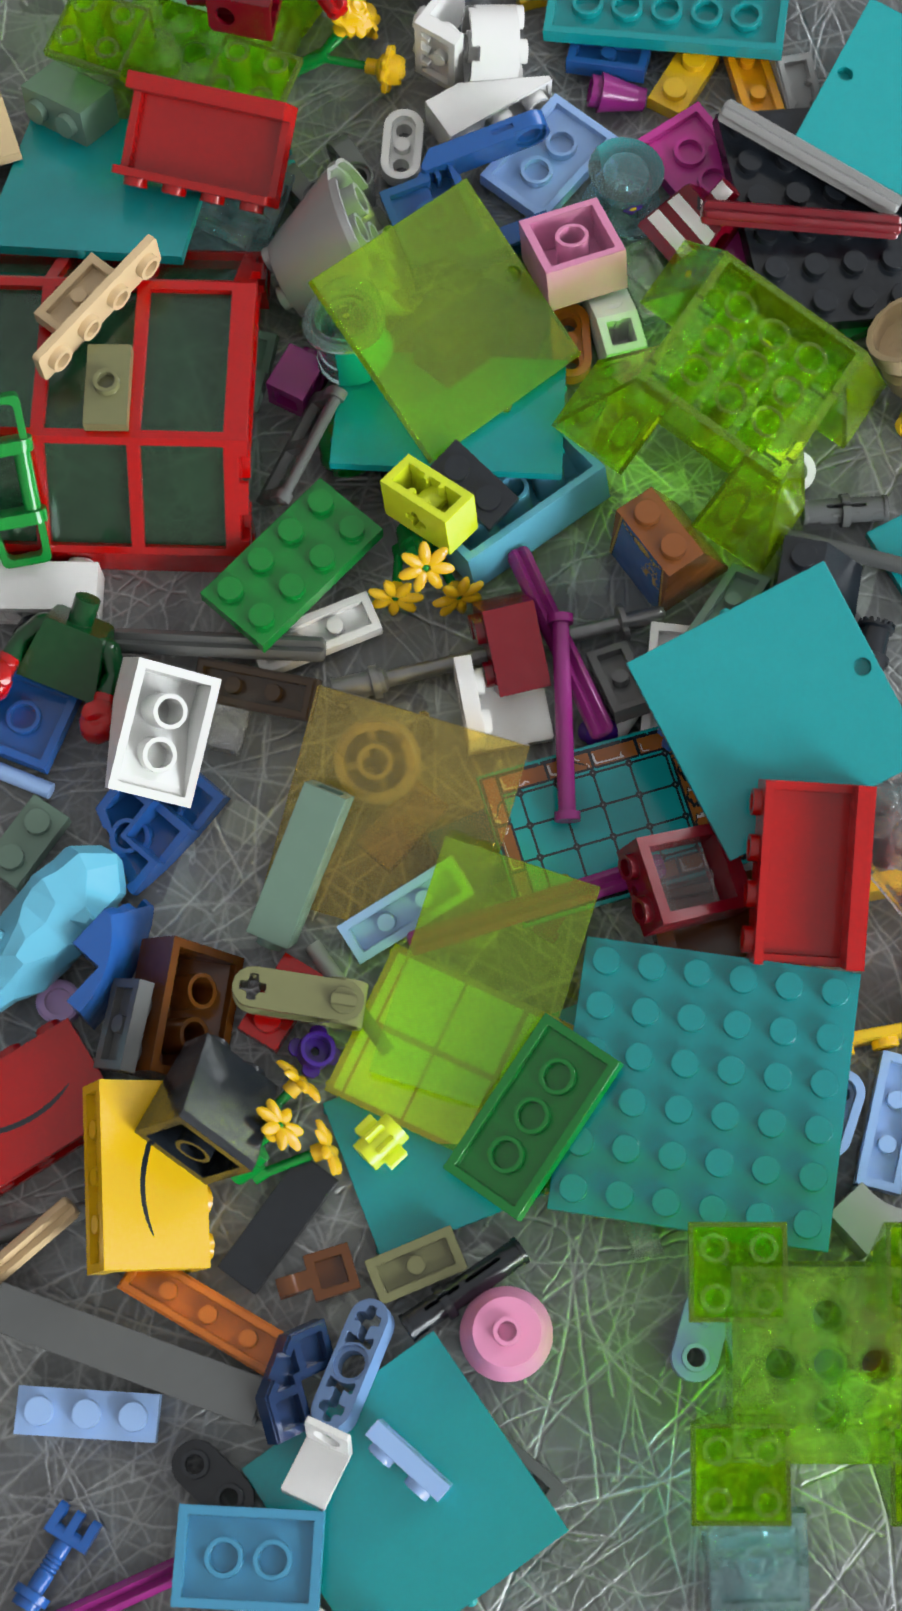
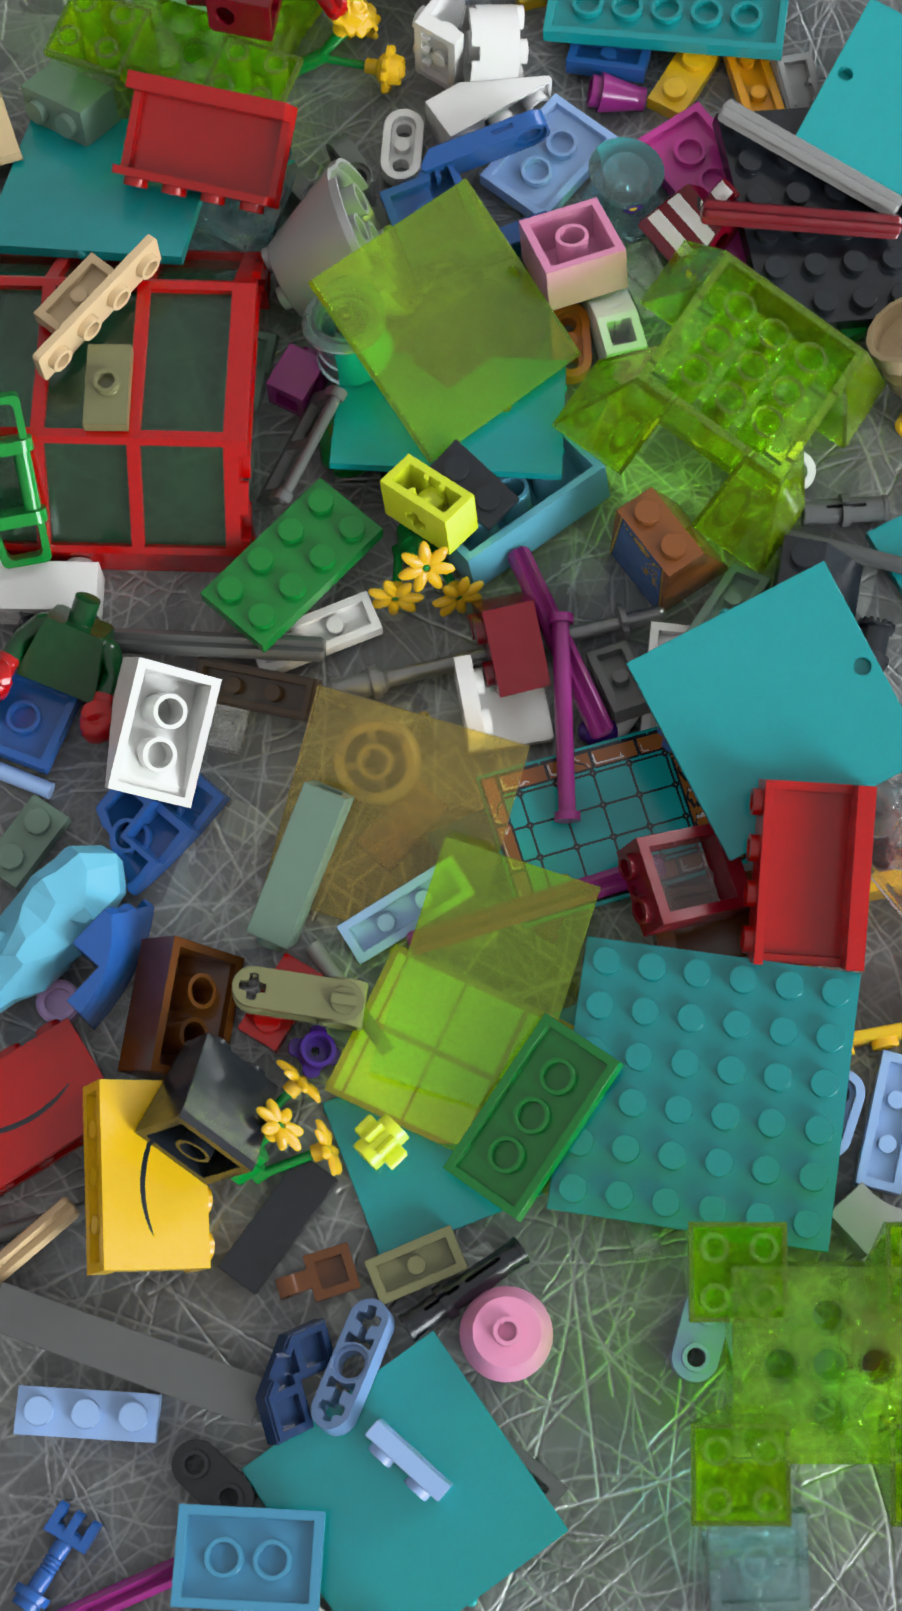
dark grey plate [93,978,155,1074] -> none
orange tile [116,1270,284,1376] -> none
white bracket [281,1416,353,1511] -> none

